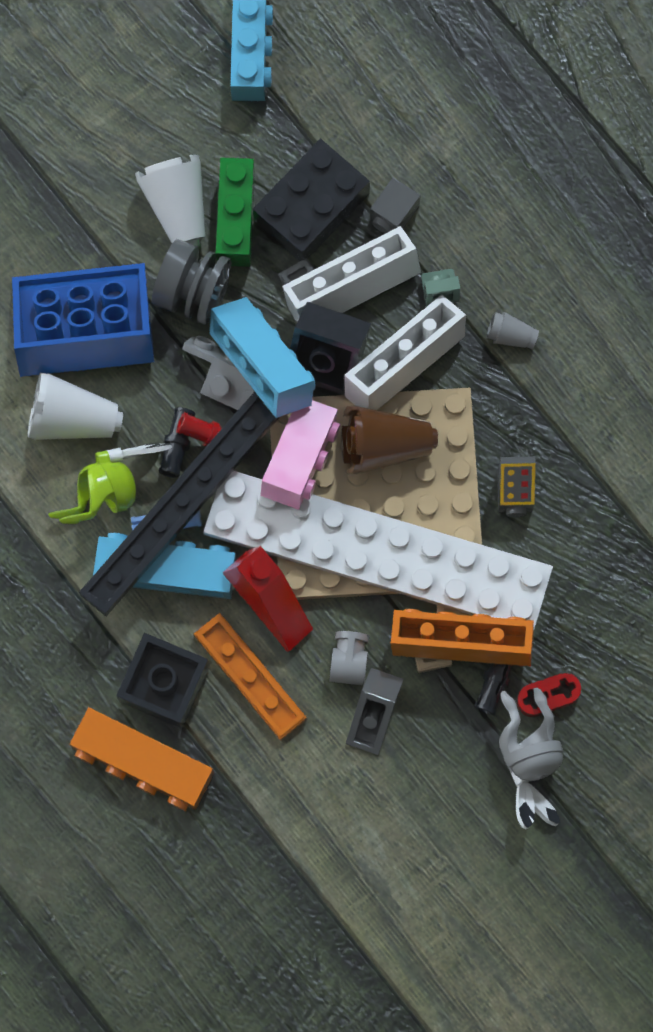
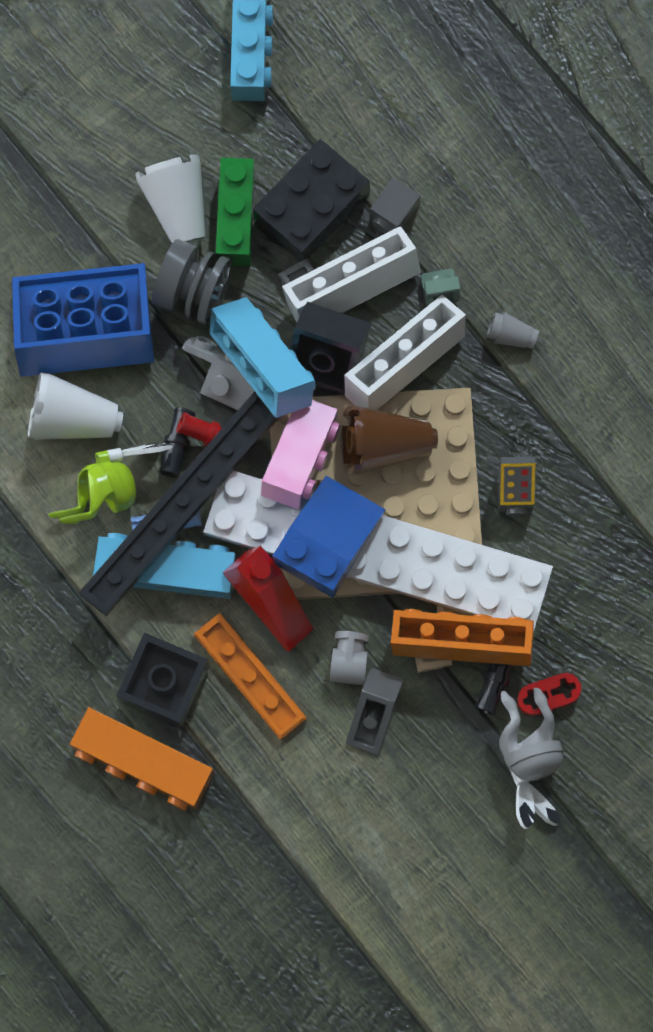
none -> blue slope [273,476,386,598]

